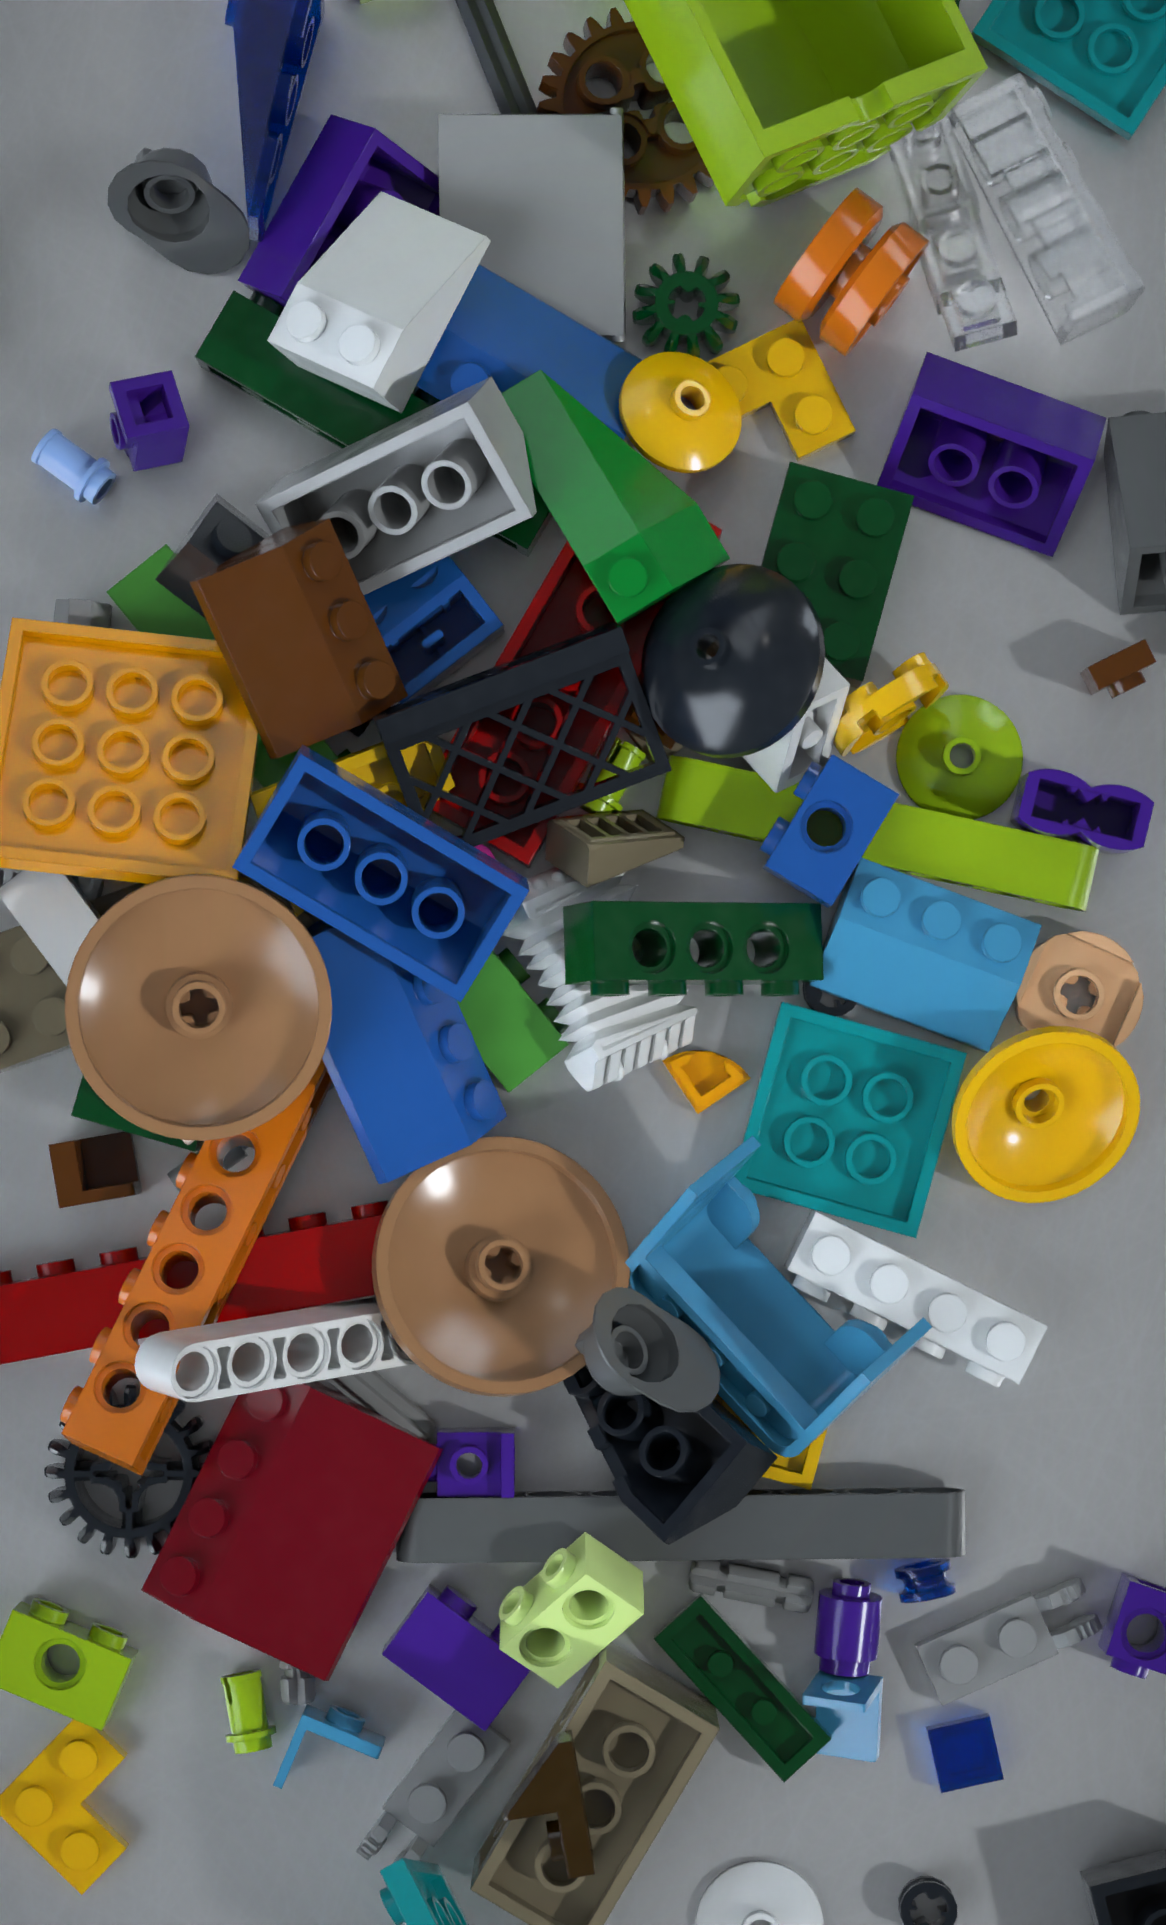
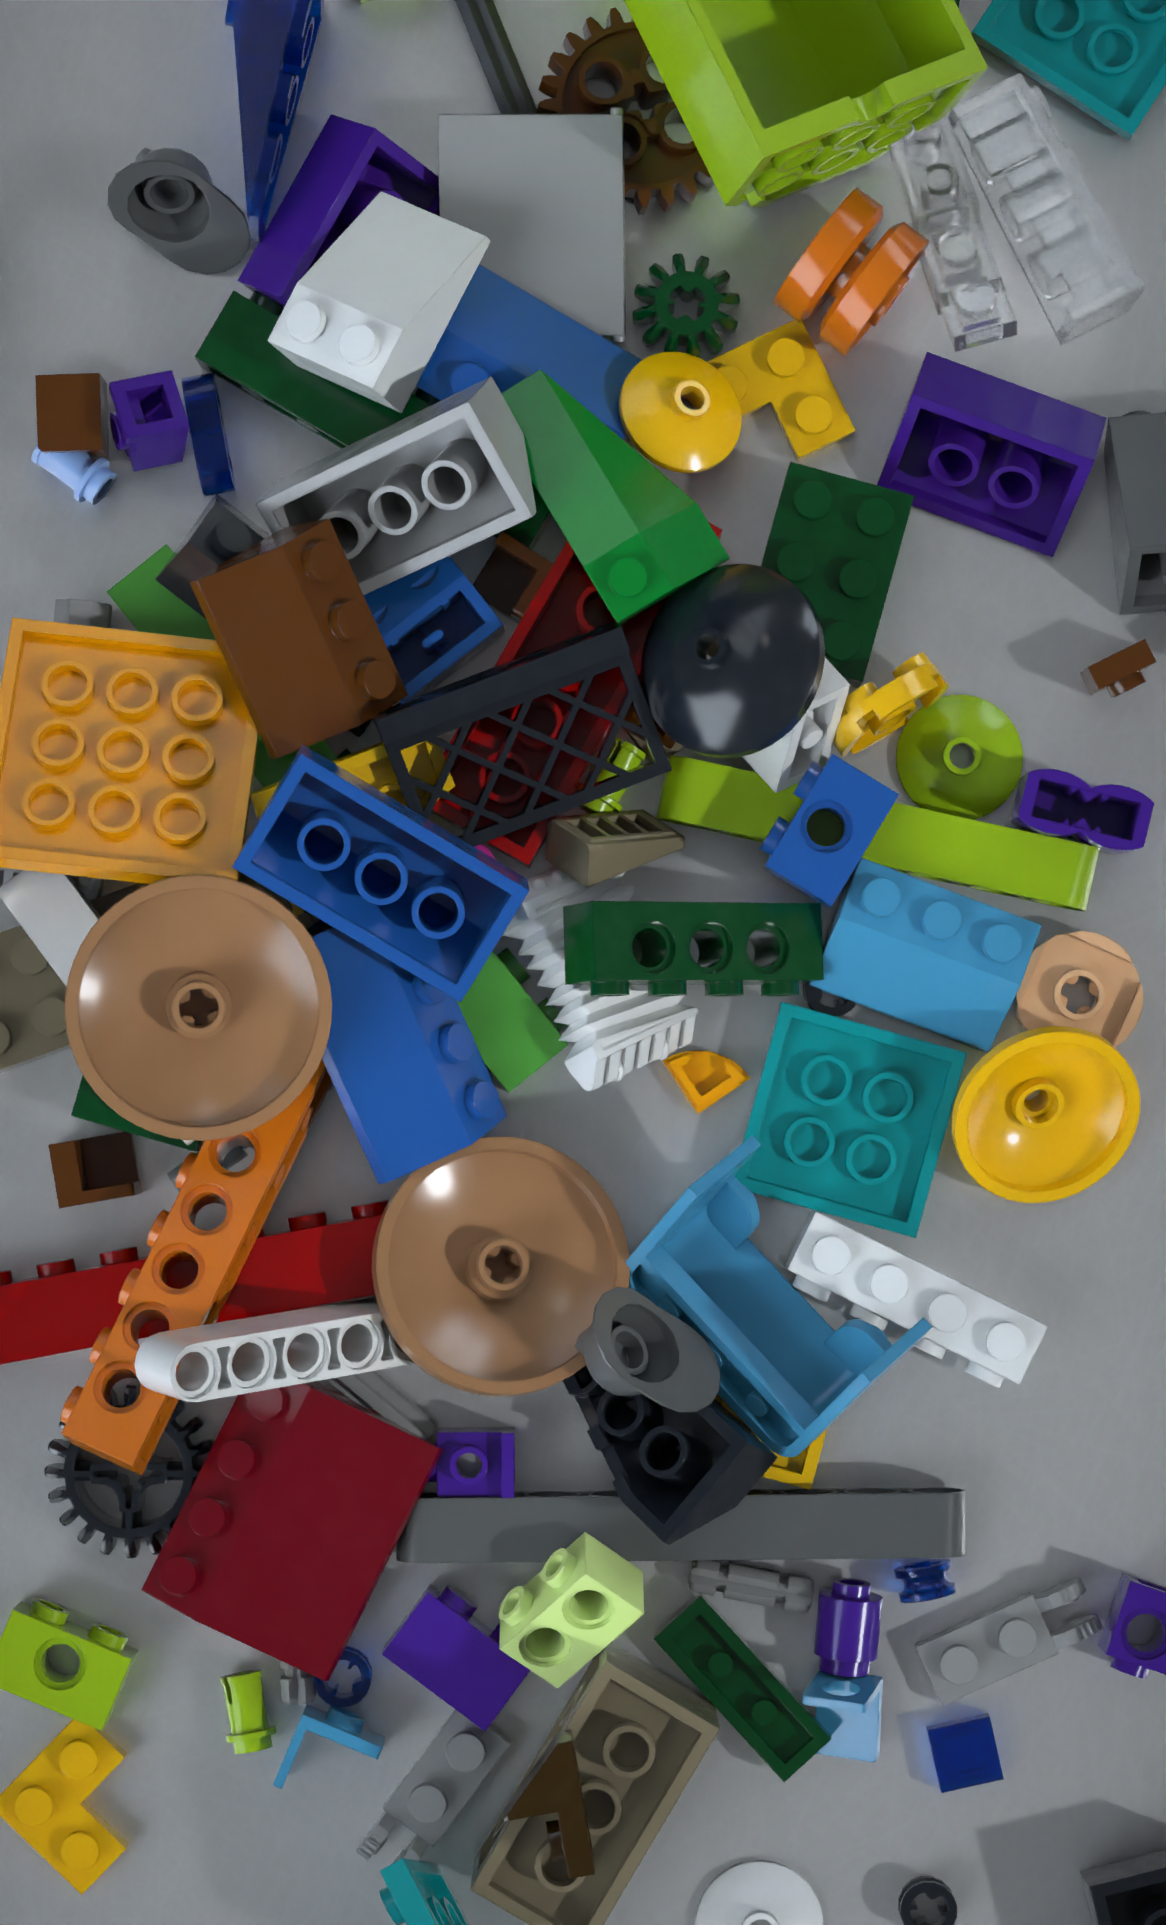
none -> reddish brown panel [35,373,109,458]
none -> clear blue beam [181,372,236,497]
none -> clear blue bush [314,1646,373,1707]
none -> reddish brown panel [472,531,554,624]

